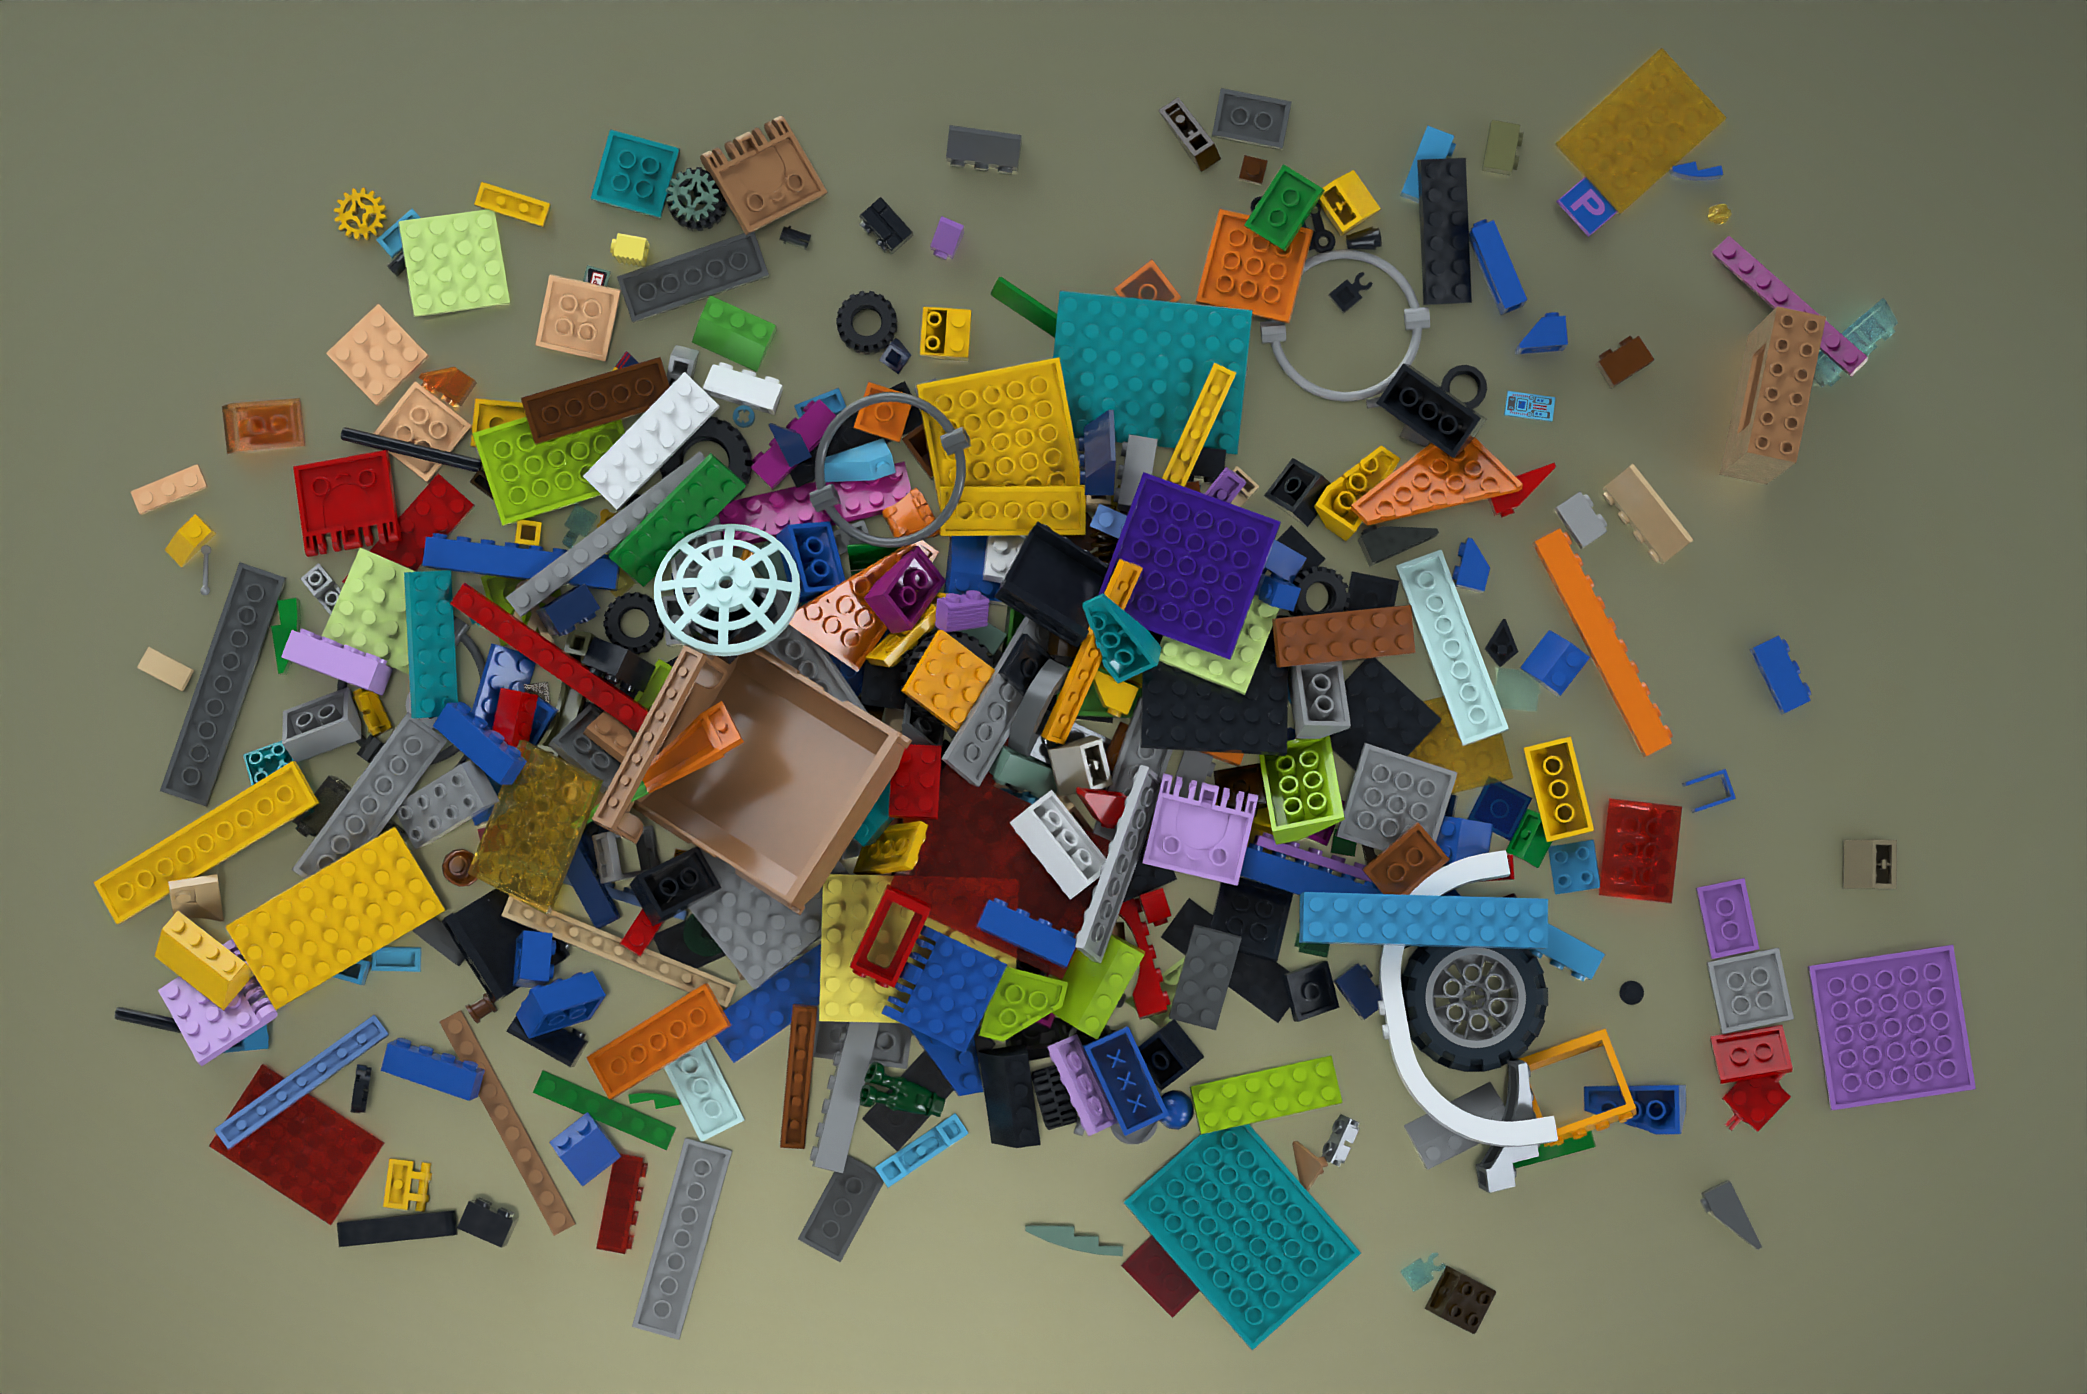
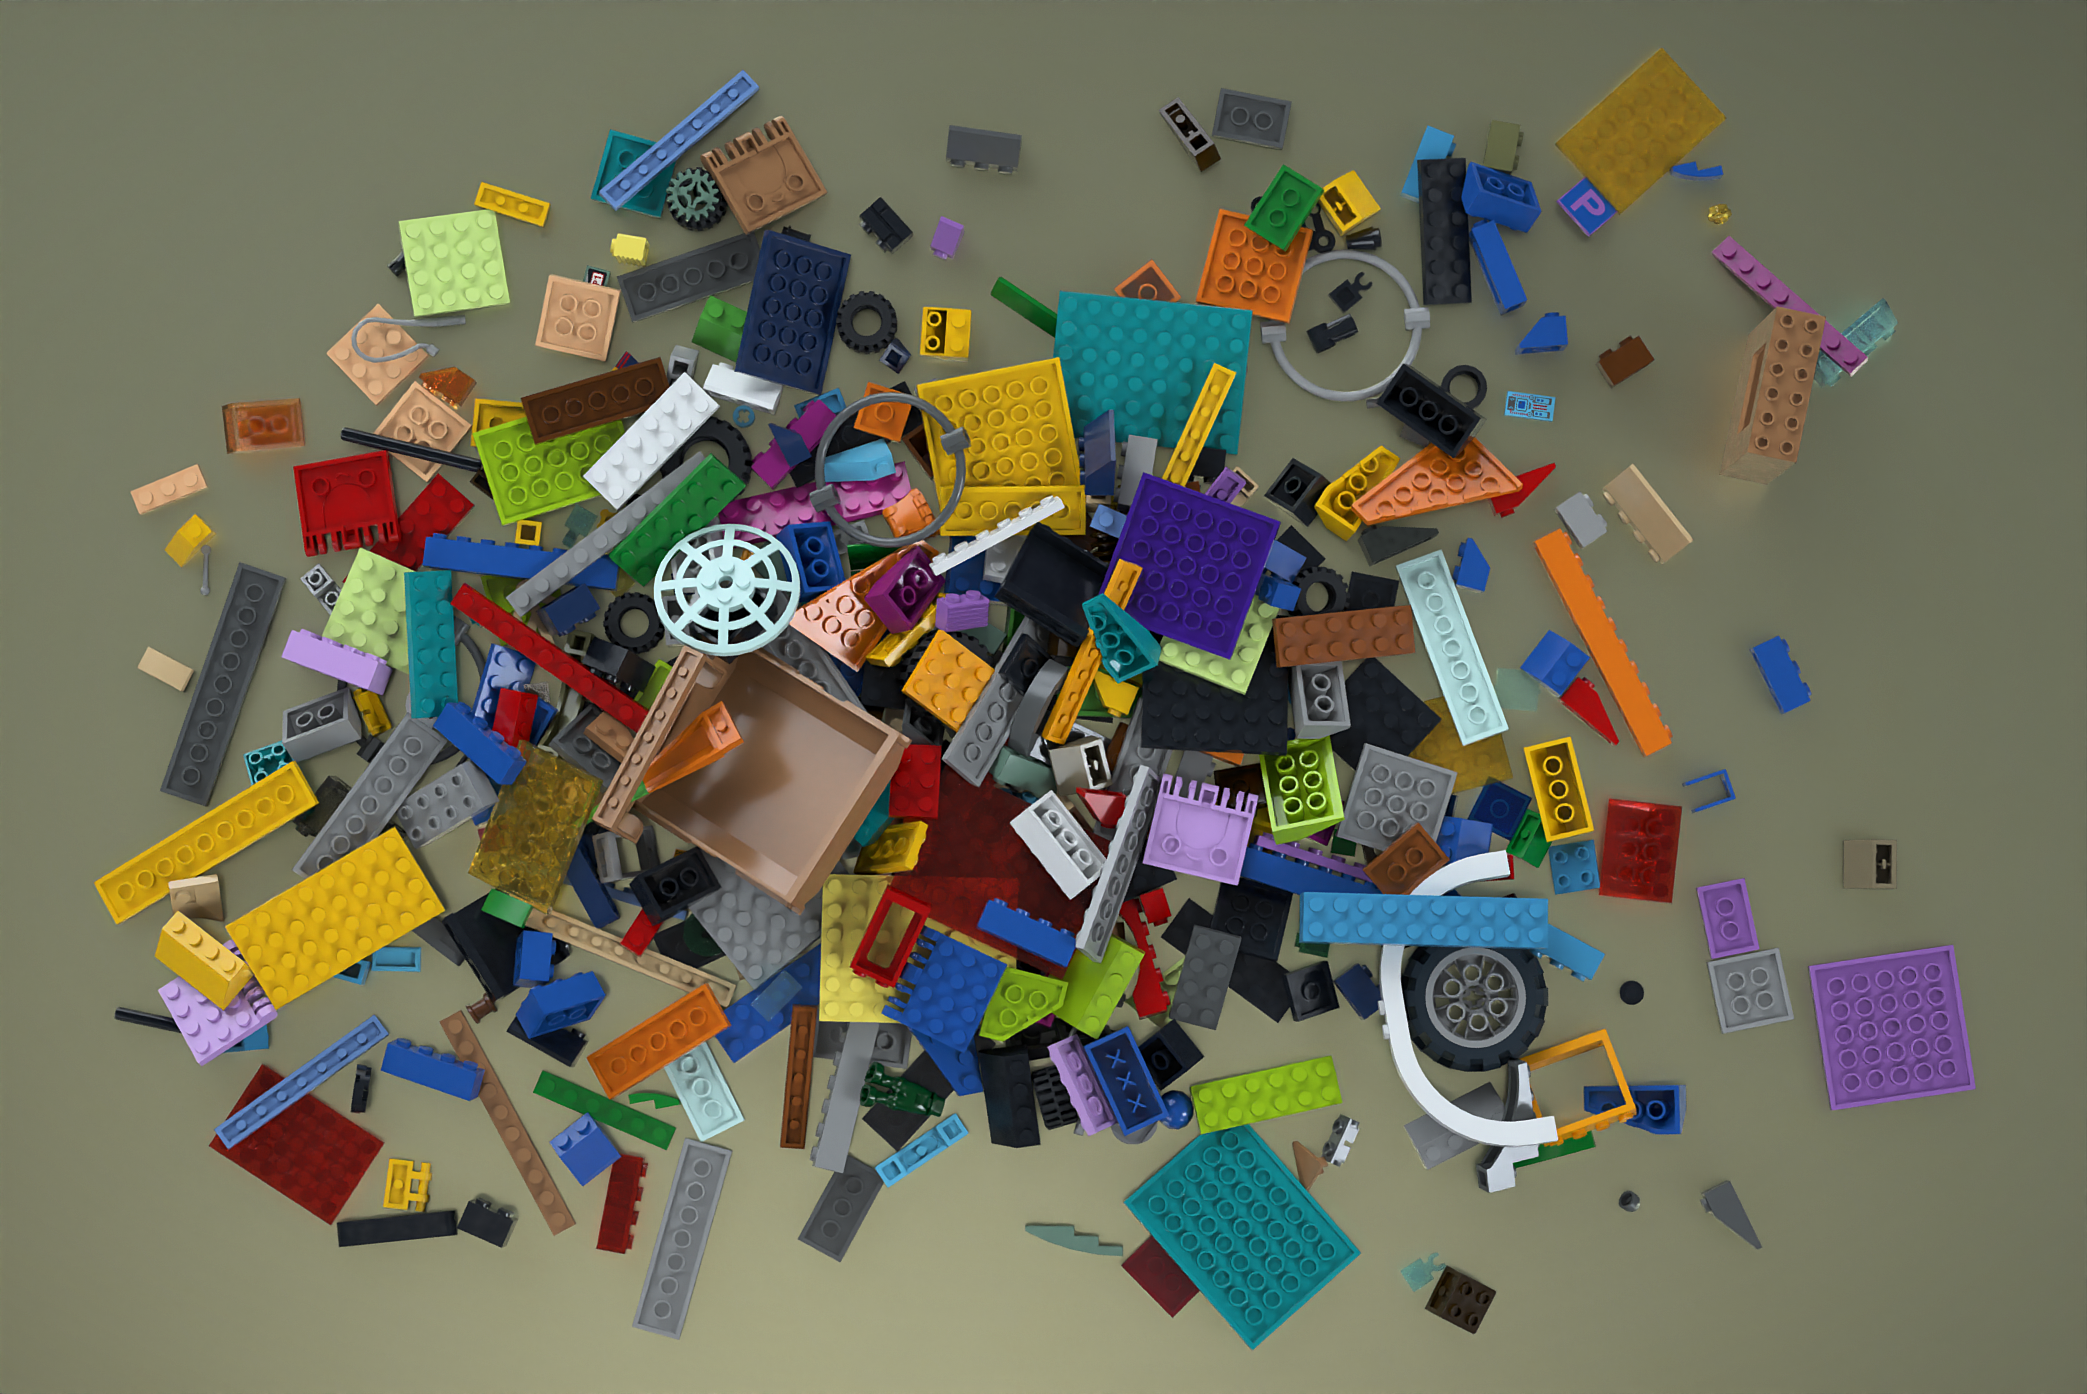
green slope [271,598,301,675] -> none
yellow gear [334,187,387,241] -> none
medium azure tile [376,208,420,259] -> none
dark orange hair [442,849,481,887] -> none
reddish brown plate [1238,155,1268,185] -> none
black piece [1484,619,1518,668] -> none
red plate [1710,1025,1793,1084] -> none
red plate [1722,1073,1791,1132] -> none
none -> light grey piece [351,315,466,363]
none -> green slope [481,888,533,929]
none -> medium blue plate [599,70,759,211]
none -> dark blue plate [734,230,851,395]
none -> clear light blue panel [750,970,803,1022]
none -> white plate [929,495,1065,576]
none -> black piece [1306,314,1358,353]
none -> blue slope [1461,162,1542,233]
none -> red slope [1558,677,1619,747]
none -> dark grey hinge [1619,1191,1640,1212]

